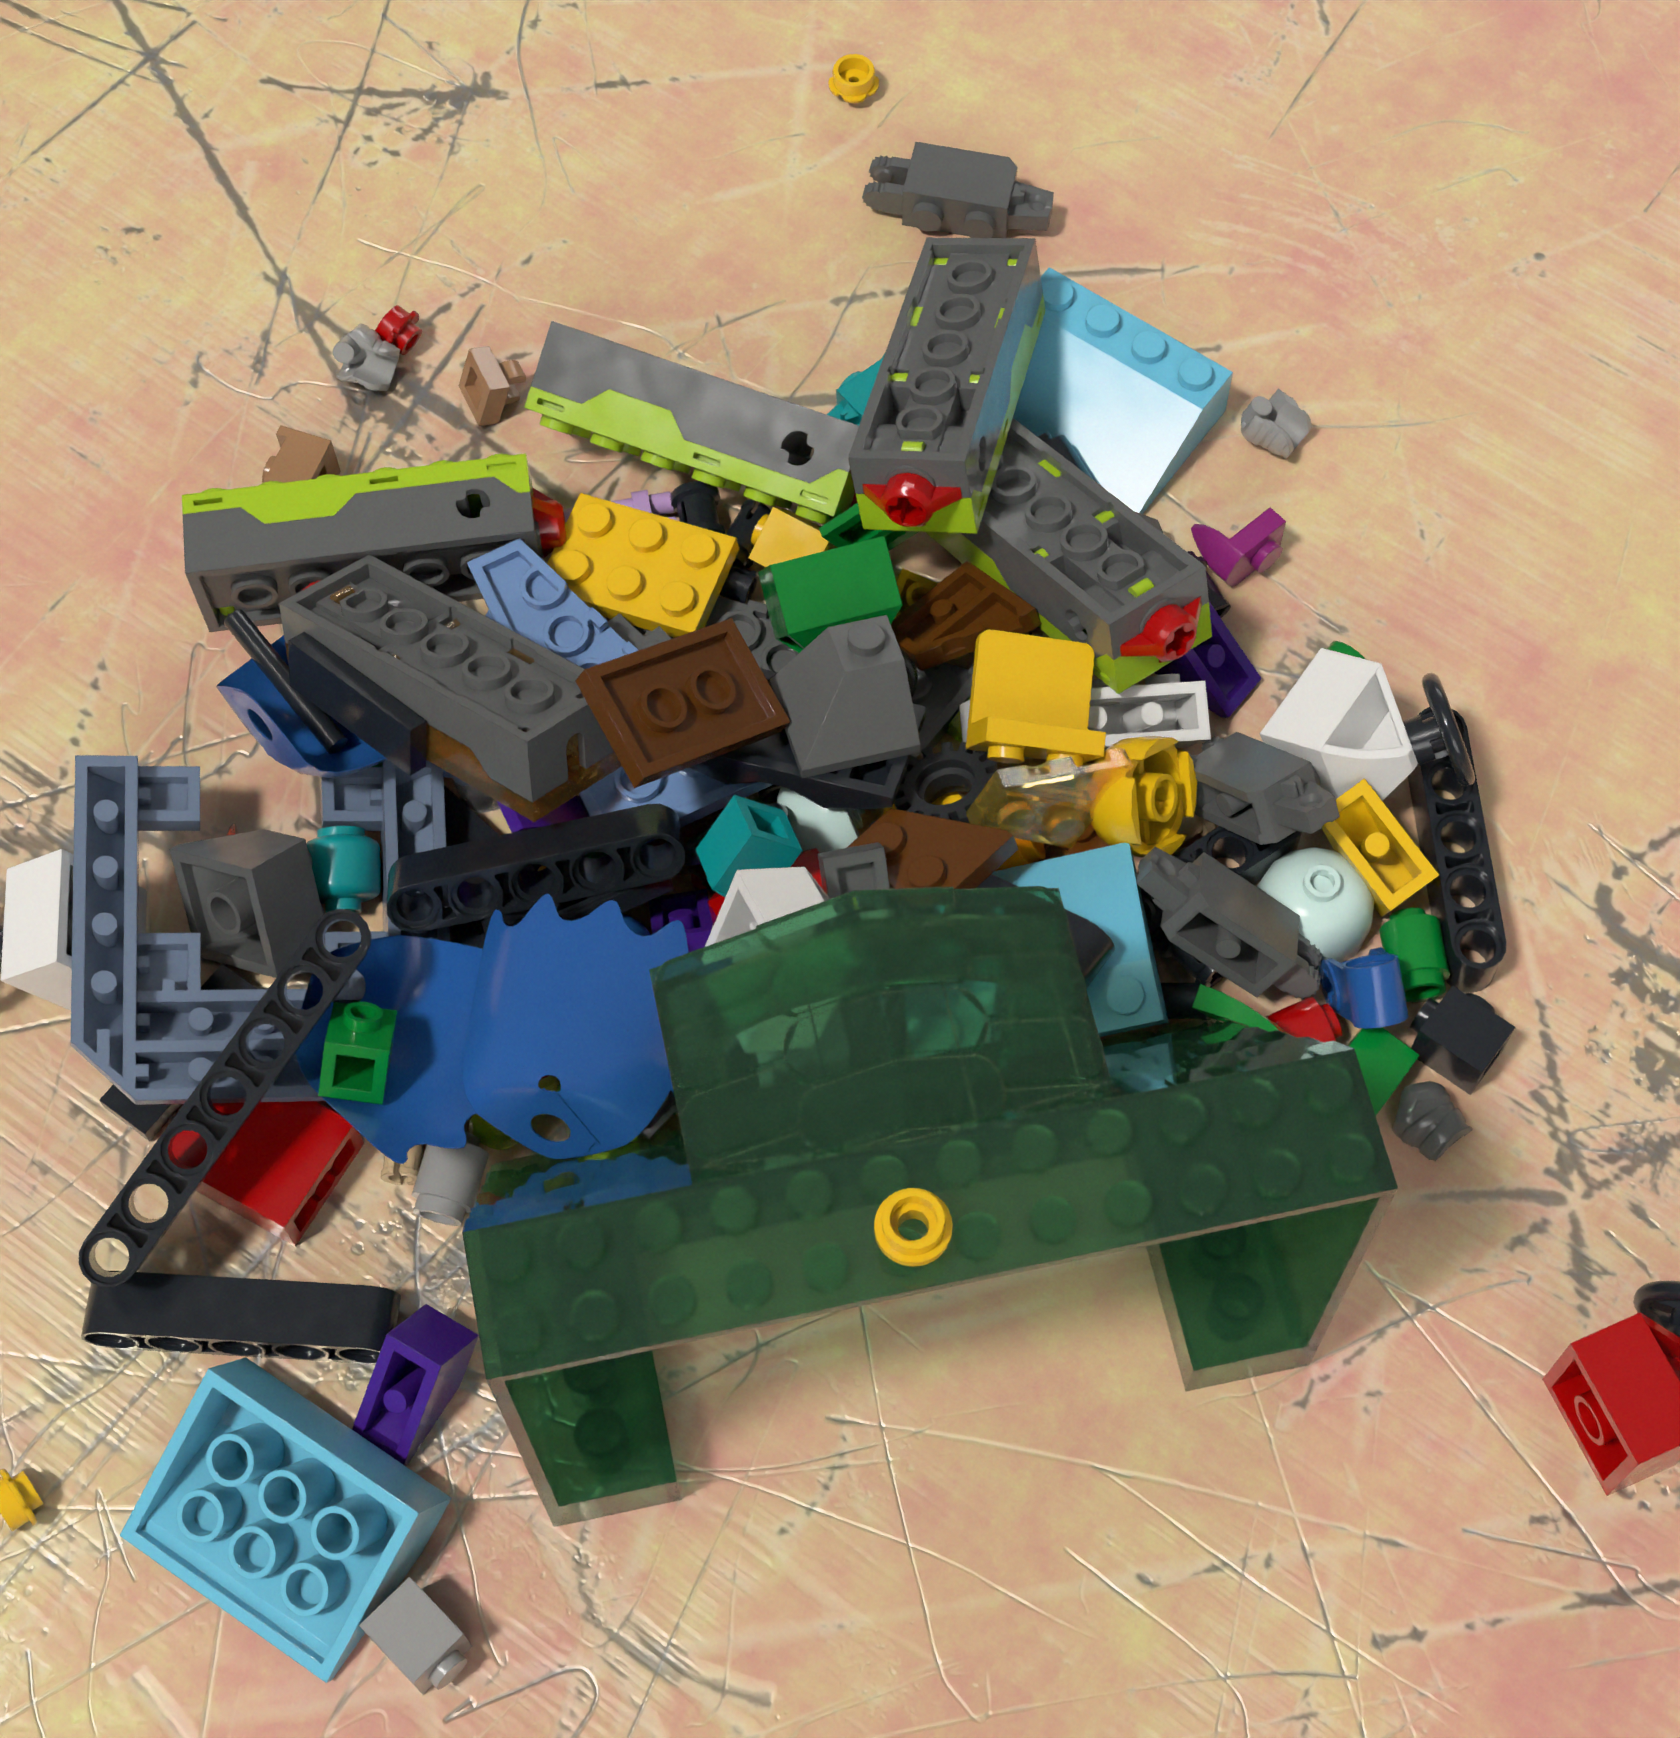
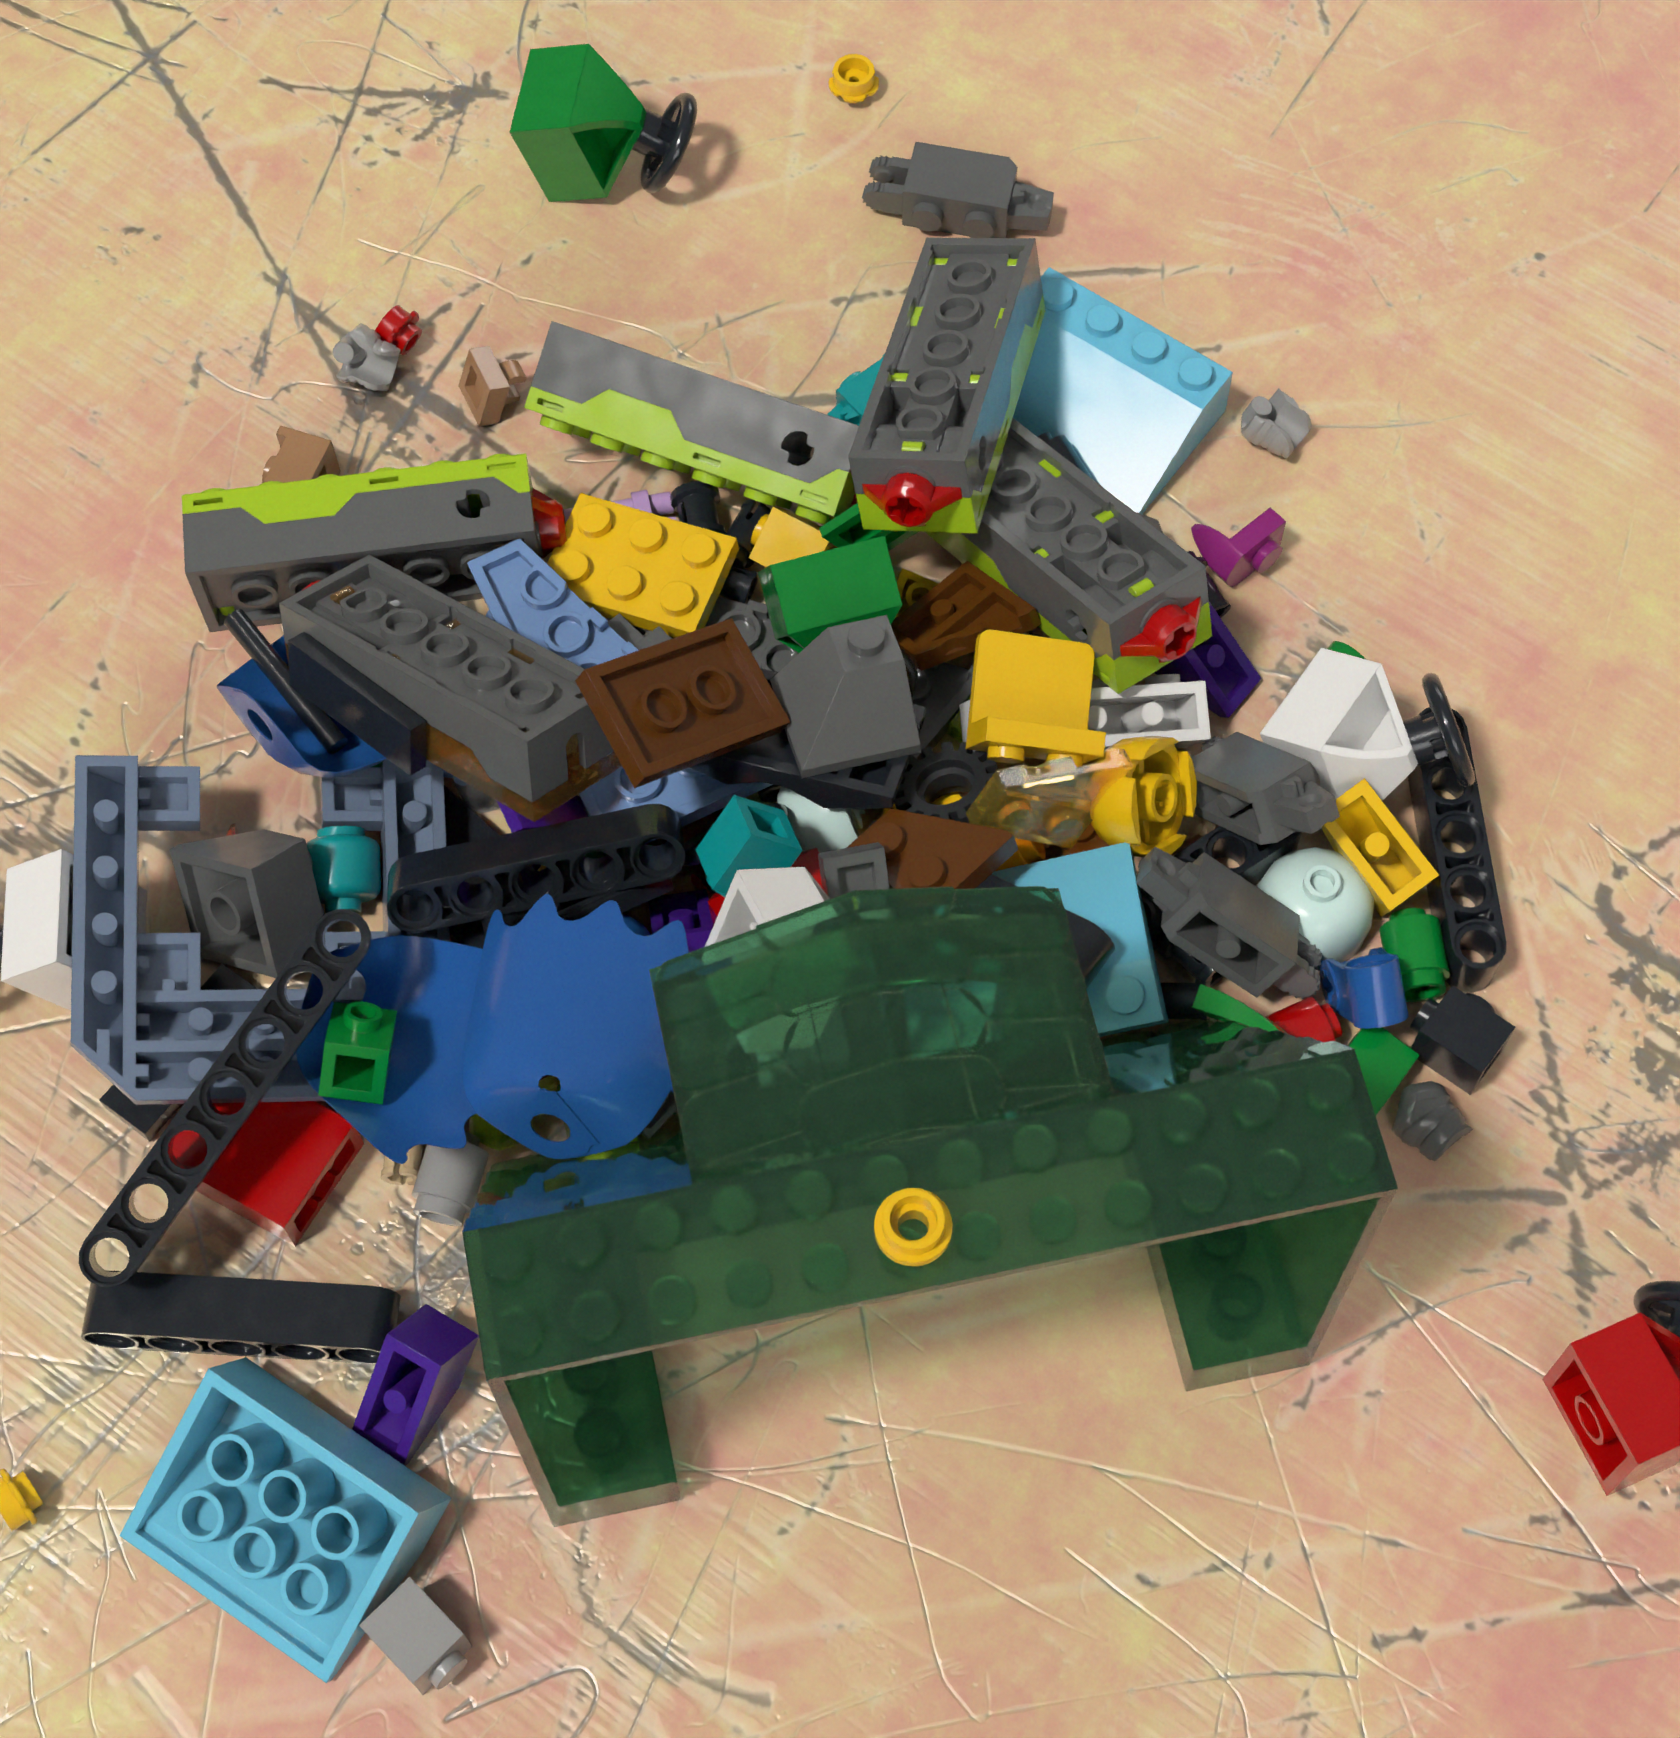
none -> green piece [510,44,697,202]

